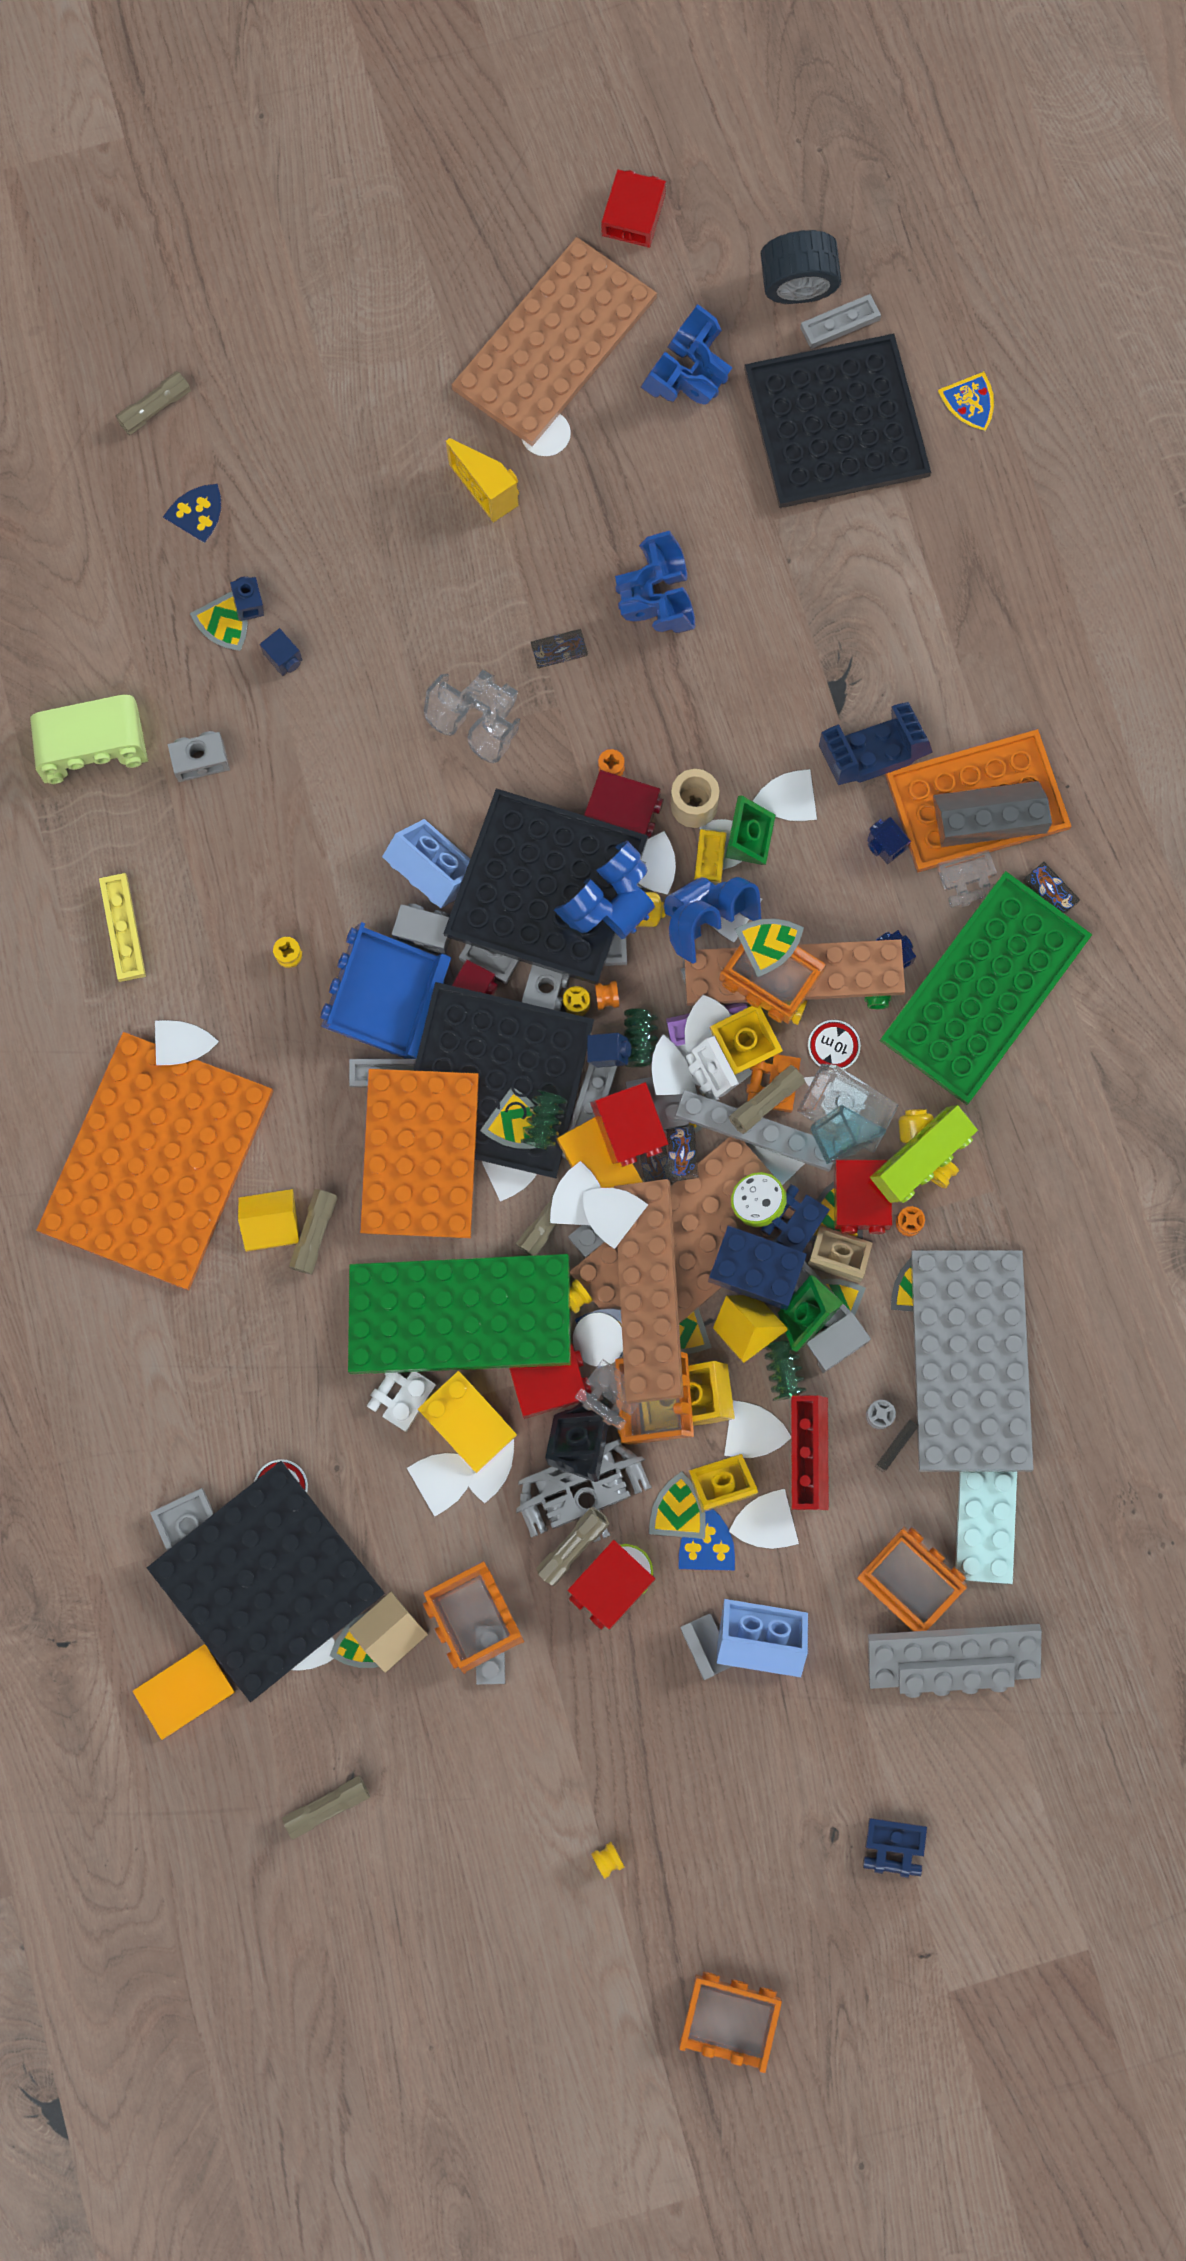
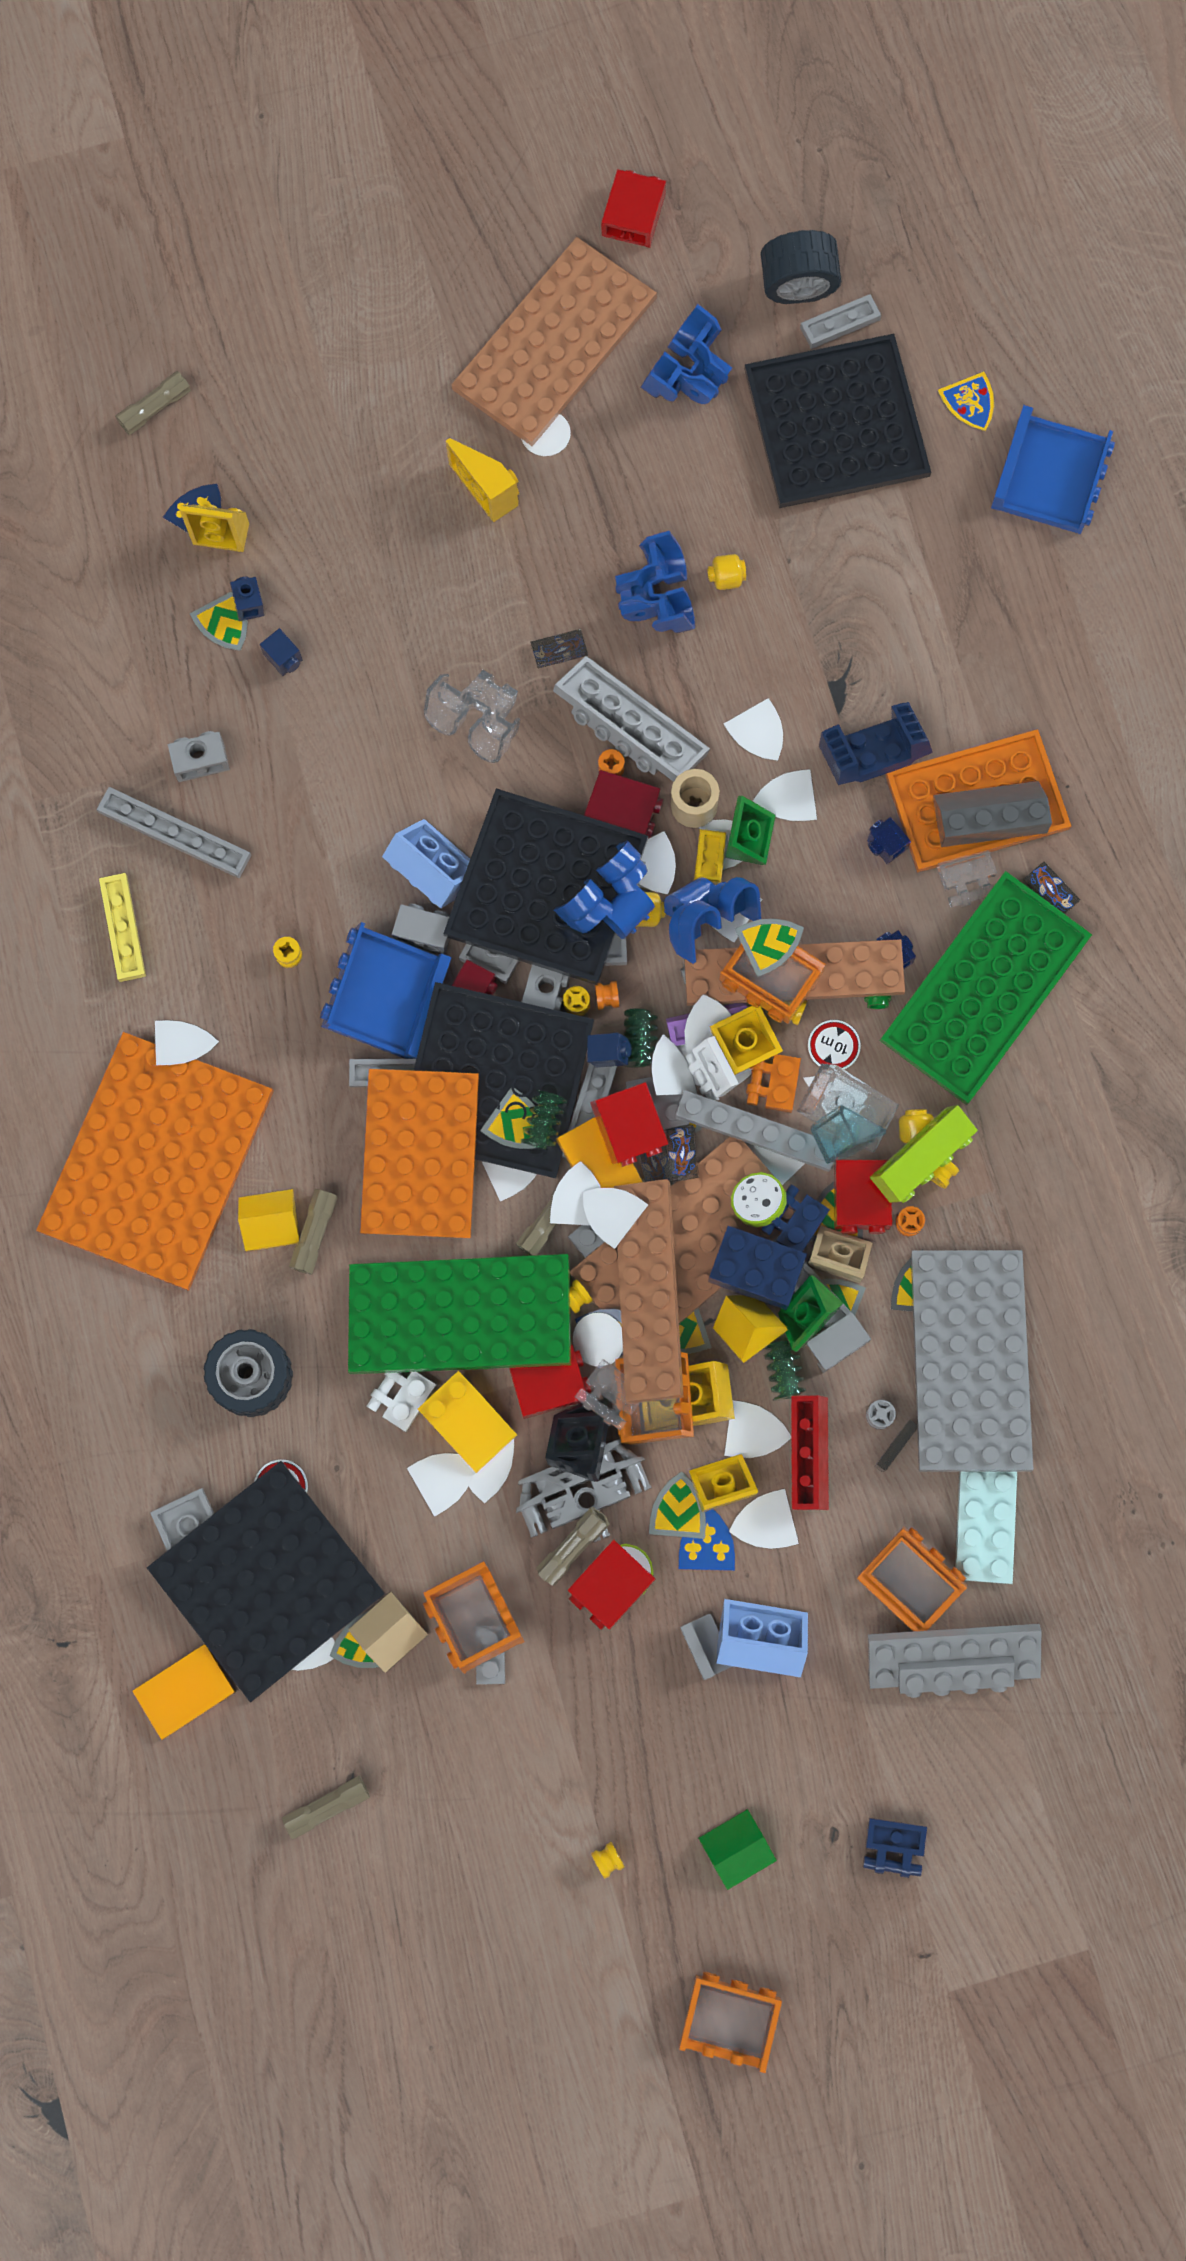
yellowish green windscreen [30,695,148,784] -> none
dark tan axle [729,1065,805,1134] -> none
none -> light grey plate [97,787,251,878]
none -> yellow slope [180,504,249,552]
none -> wheel [203,1329,293,1417]
none -> light grey plate [553,656,710,782]
none -> green slope [698,1809,777,1890]
none -> yellow head [707,554,746,590]
none -> white sticker [724,698,783,761]
none -> blue panel [991,405,1115,534]

